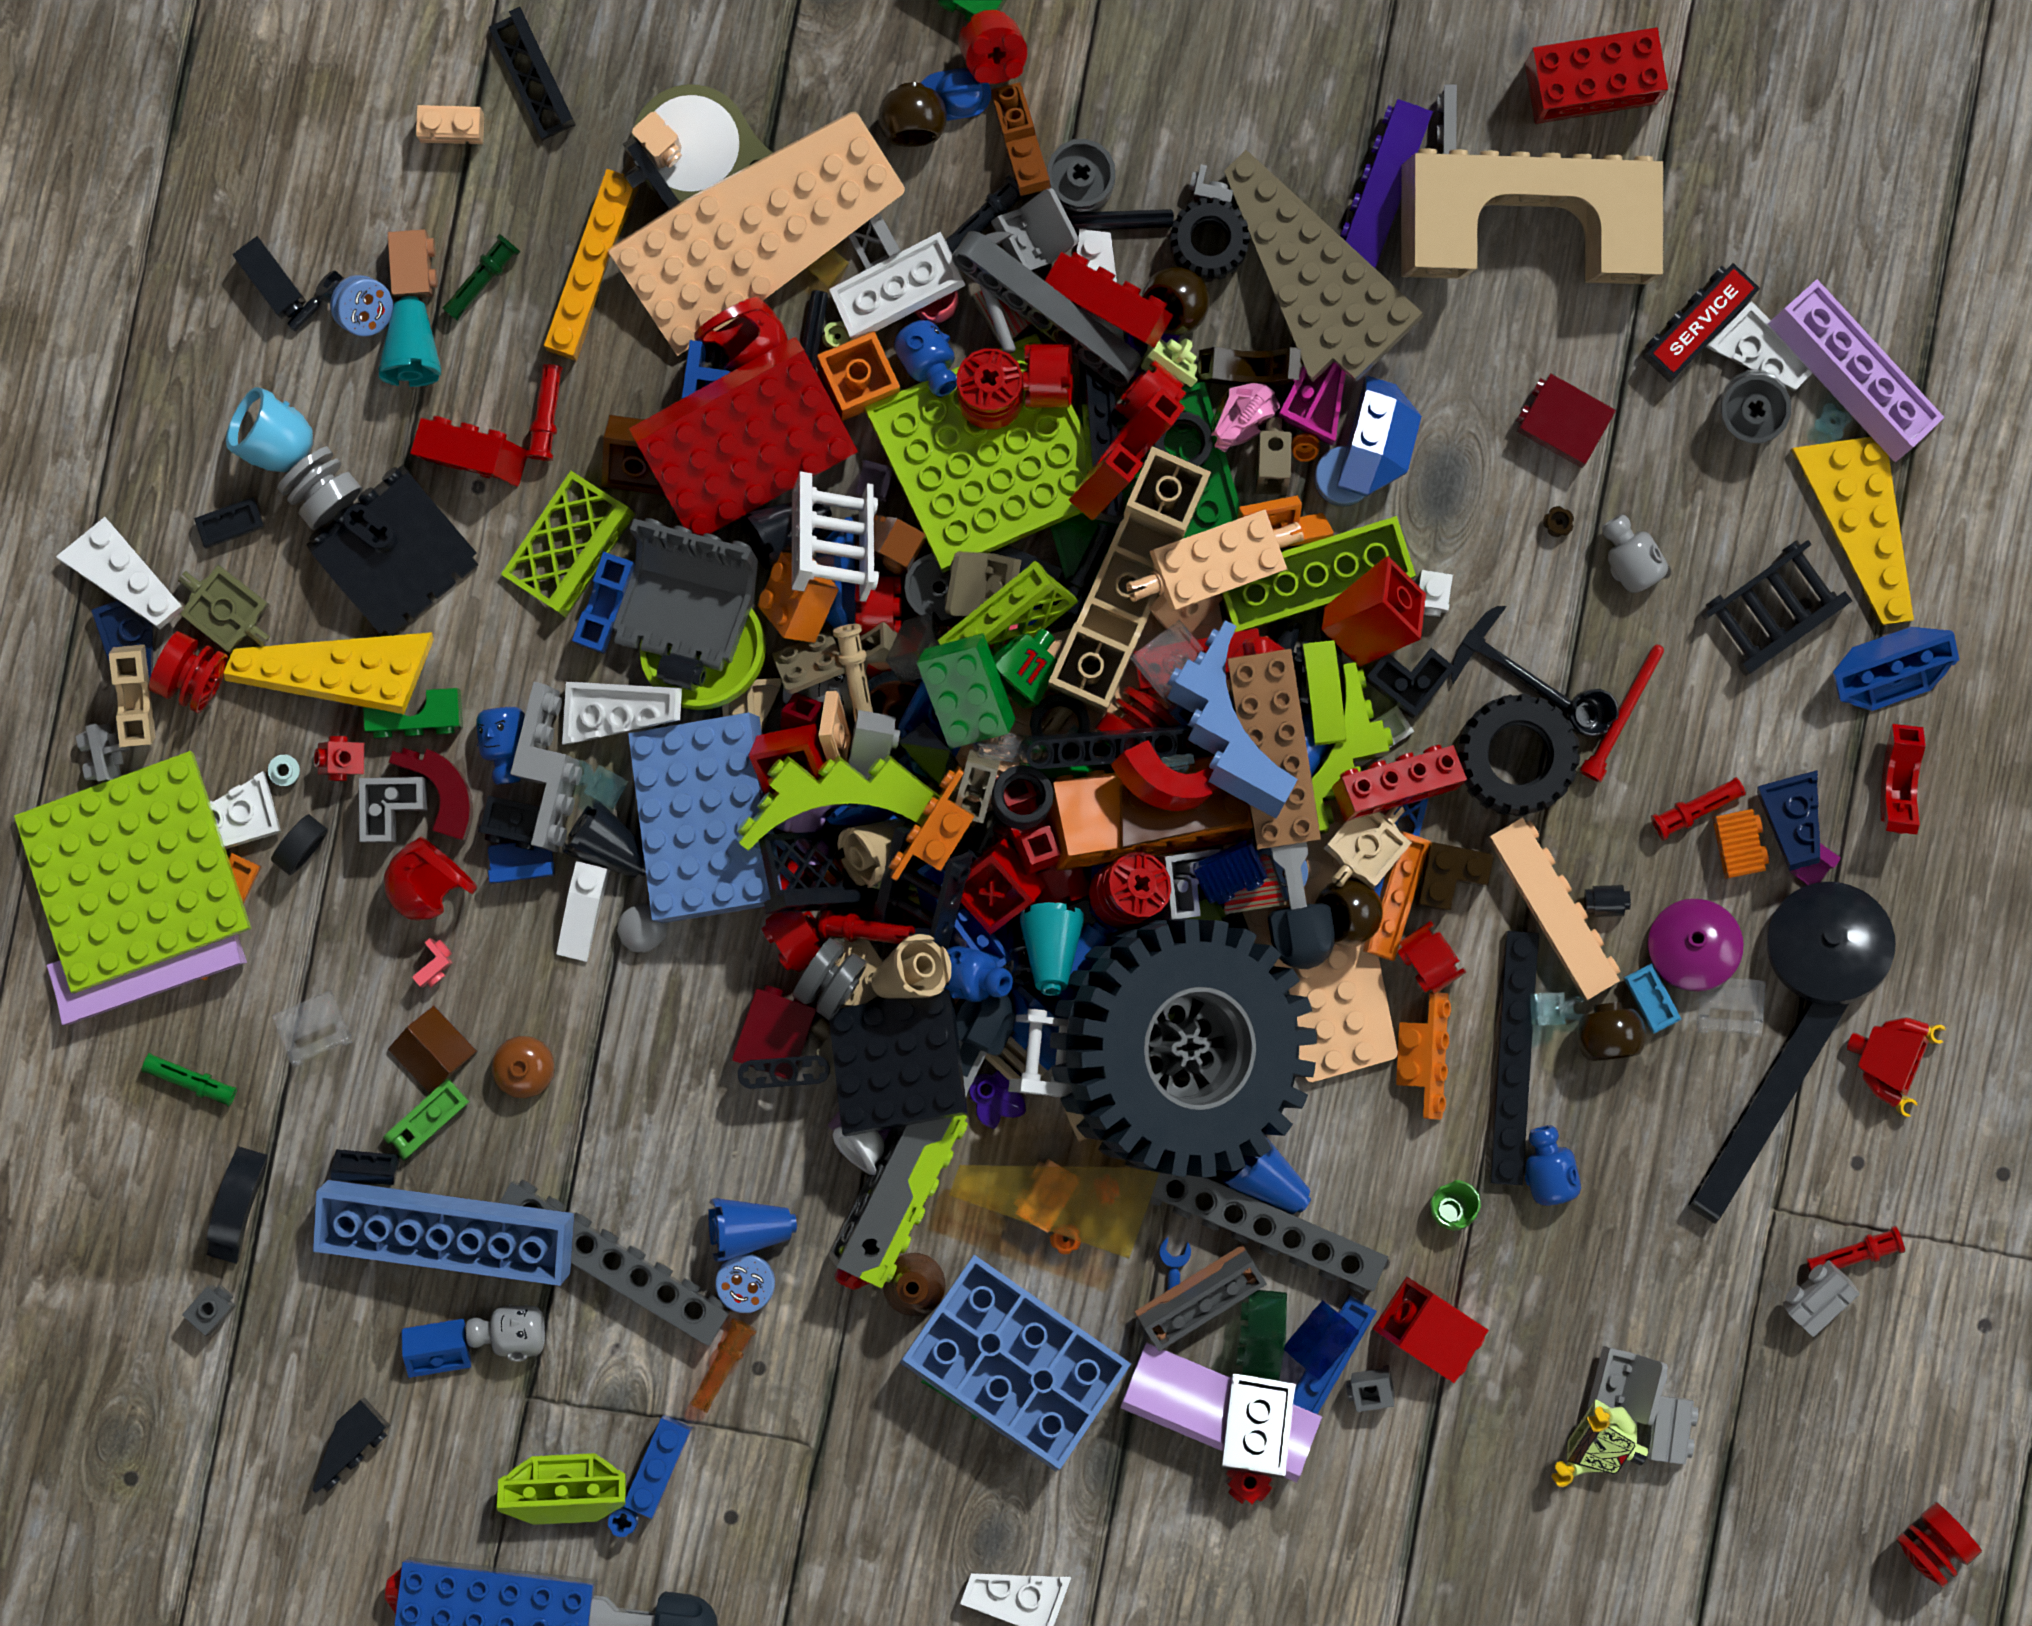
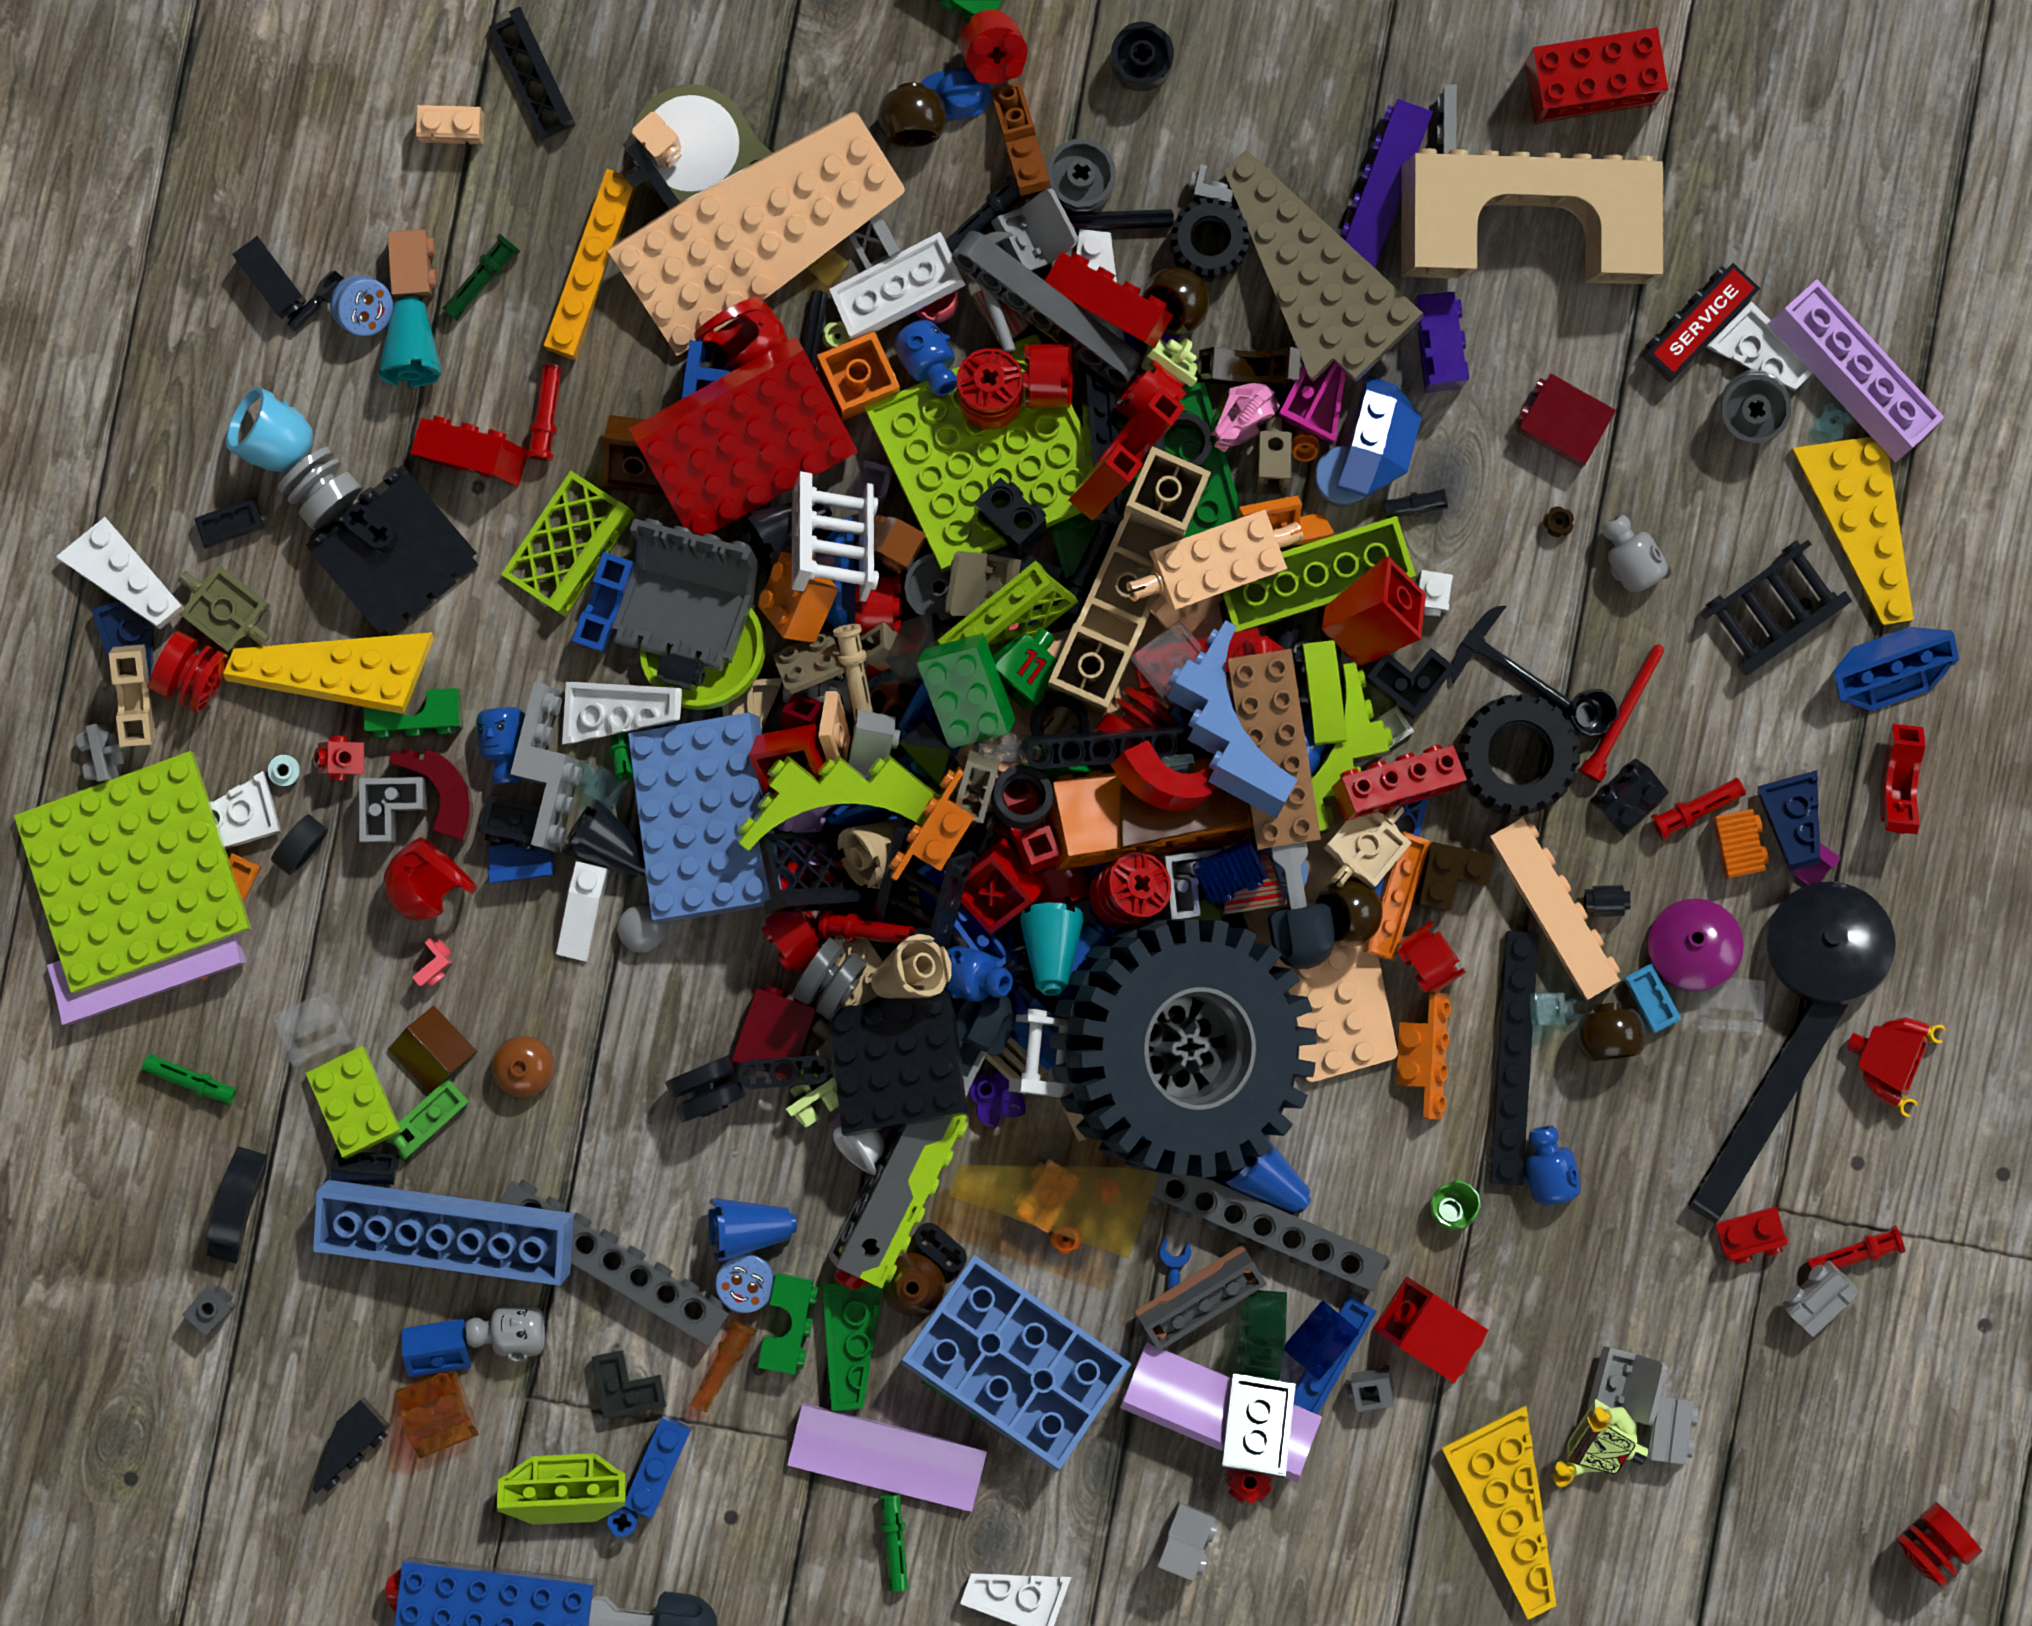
none -> lime plate [305,1046,402,1159]
none -> clear orange slope [396,1370,479,1459]
none -> pearl dark grey plate [591,1350,667,1419]
none -> green axle [609,731,634,782]
none -> black wheel [665,1055,746,1123]
none -> green arch [758,1272,819,1375]
none -> yellowish green hips [786,1072,839,1128]
none -> lavender arch [787,1403,987,1512]
none -> green wing [821,1282,884,1411]
none -> green pin [880,1493,909,1592]
none -> black beam [914,1222,967,1272]
none -> black brick [974,477,1046,555]
none -> black brick [1110,21,1174,91]
none -> light grey brick [1156,1501,1218,1581]
none -> black pin [1383,488,1448,519]
none -> dark purple wedge [1414,291,1469,393]
none -> yellow wing [1441,1405,1557,1620]
none -> black bracket [1590,759,1669,835]
none -> red bracket [1714,1206,1790,1265]

